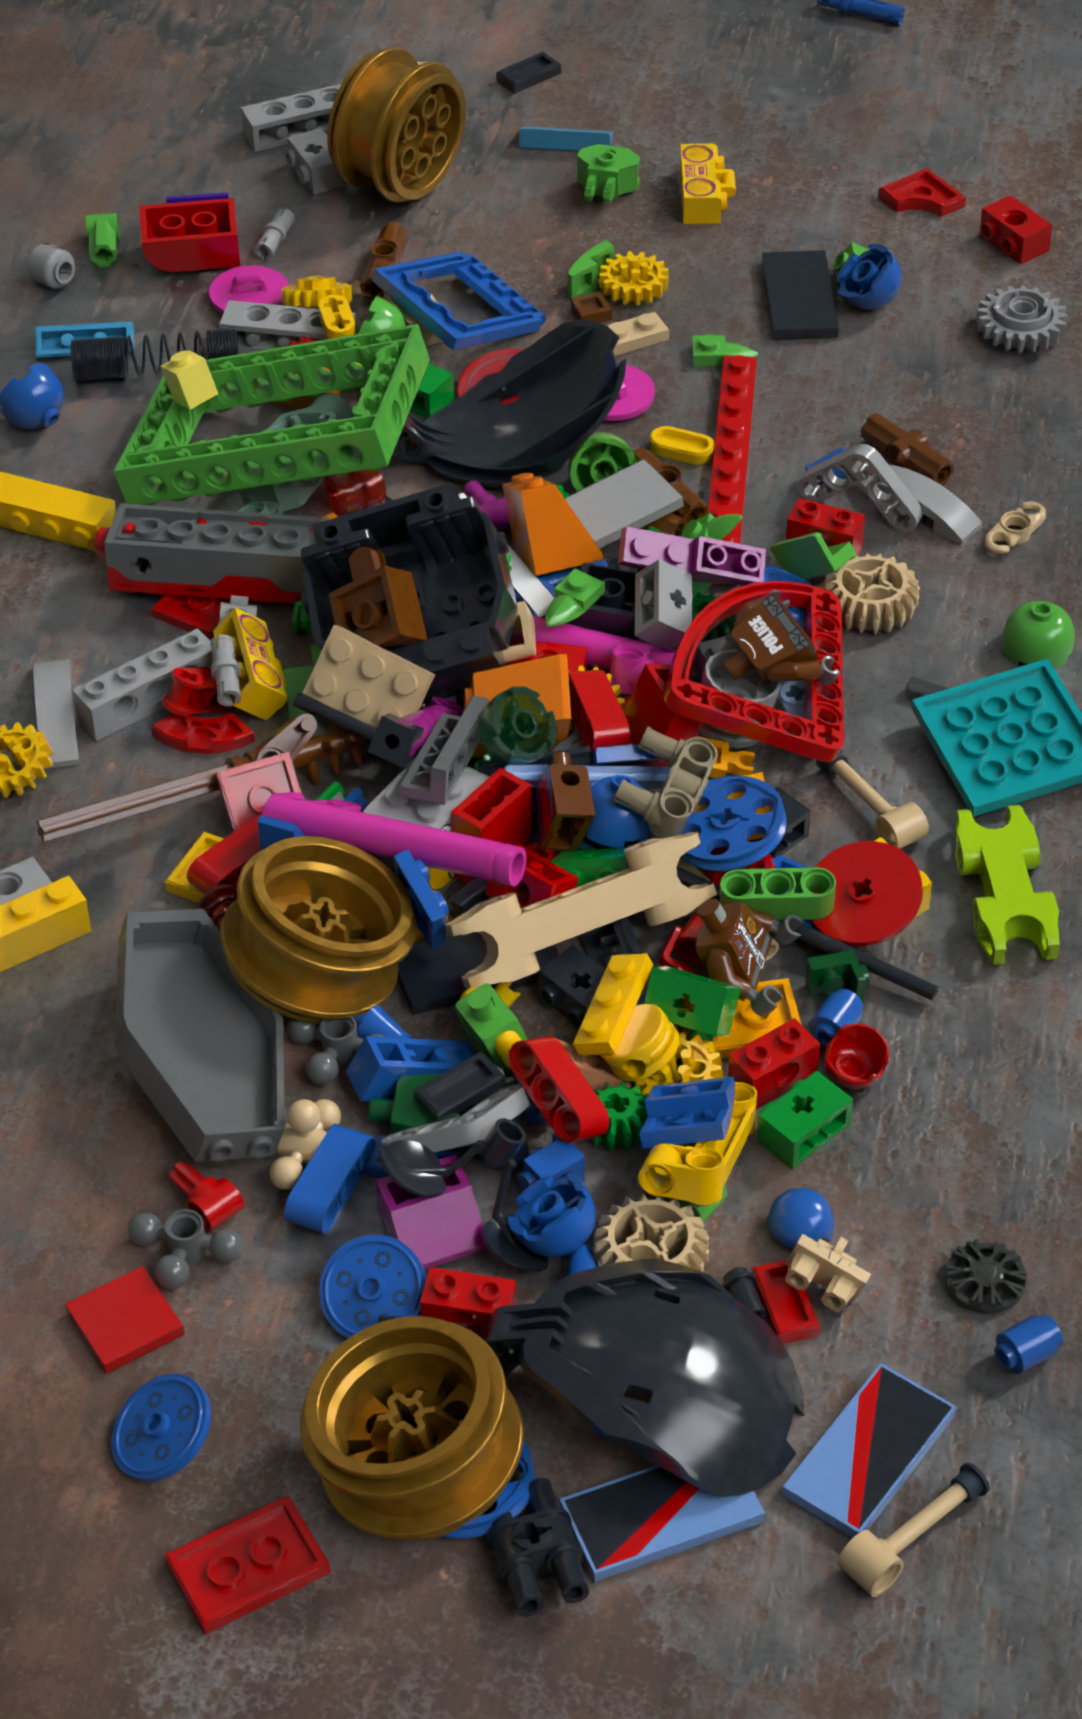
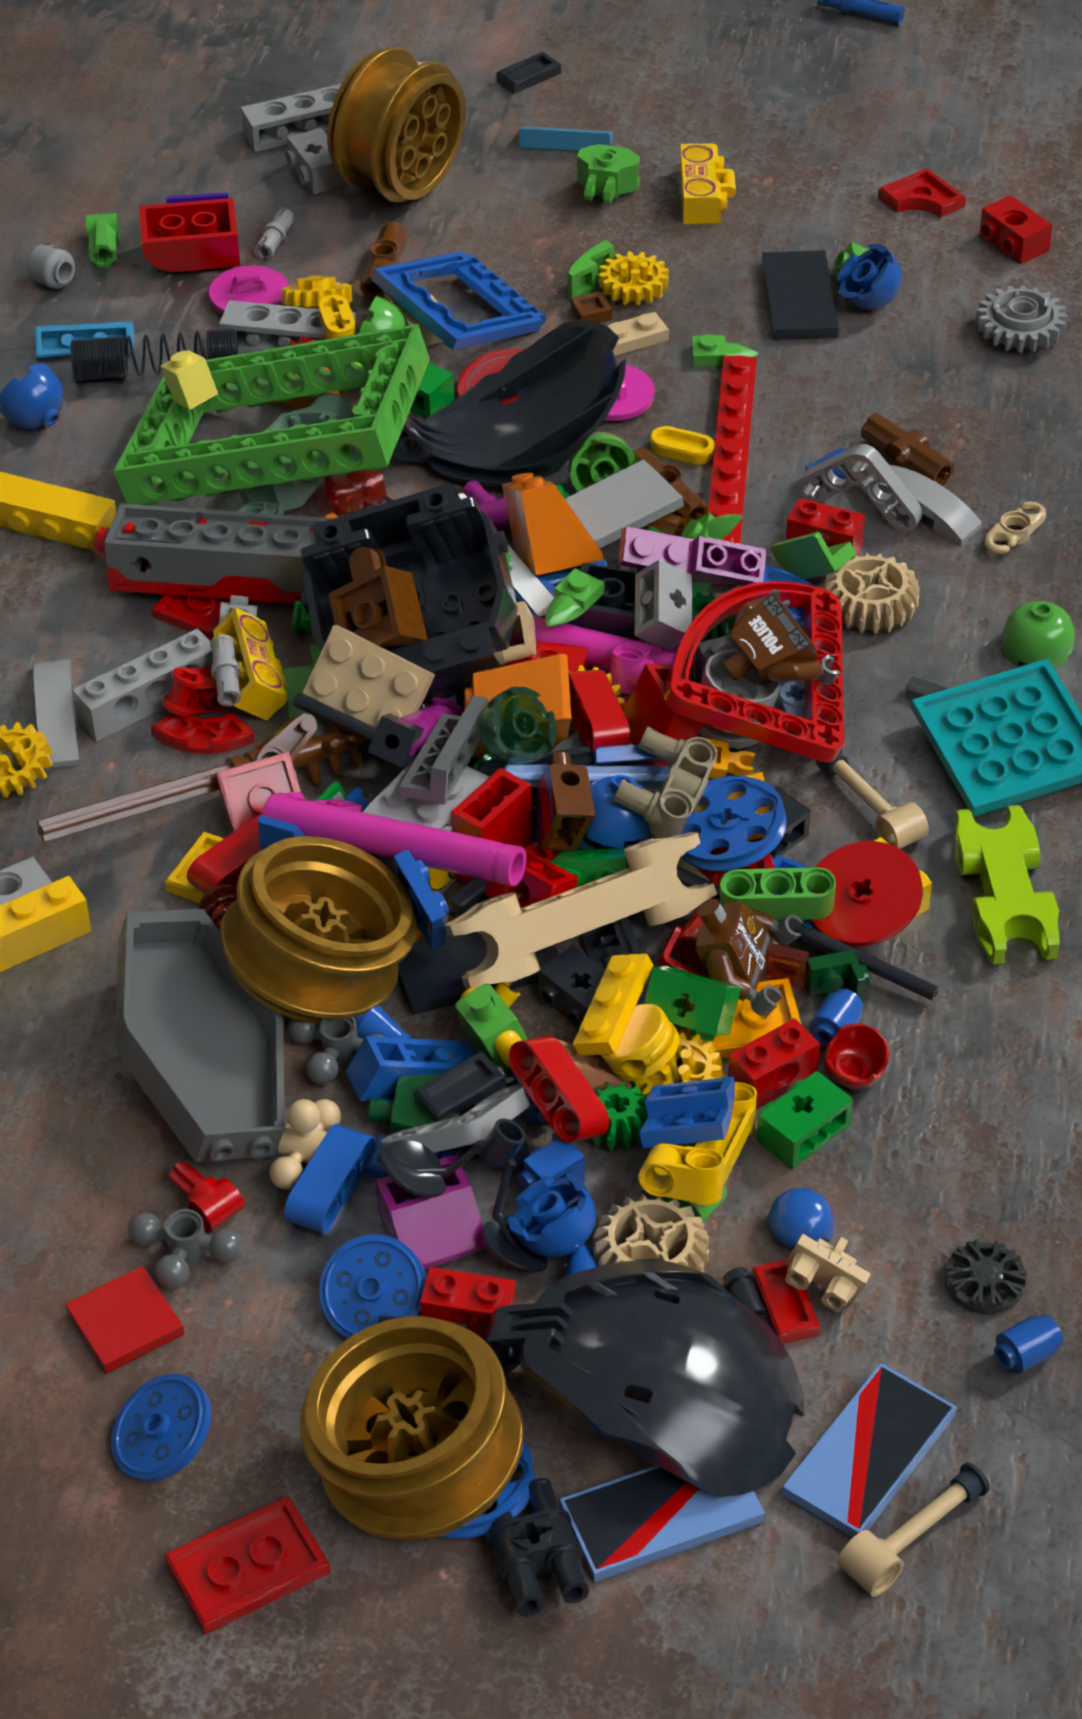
none -> clear red tile [765,943,809,989]

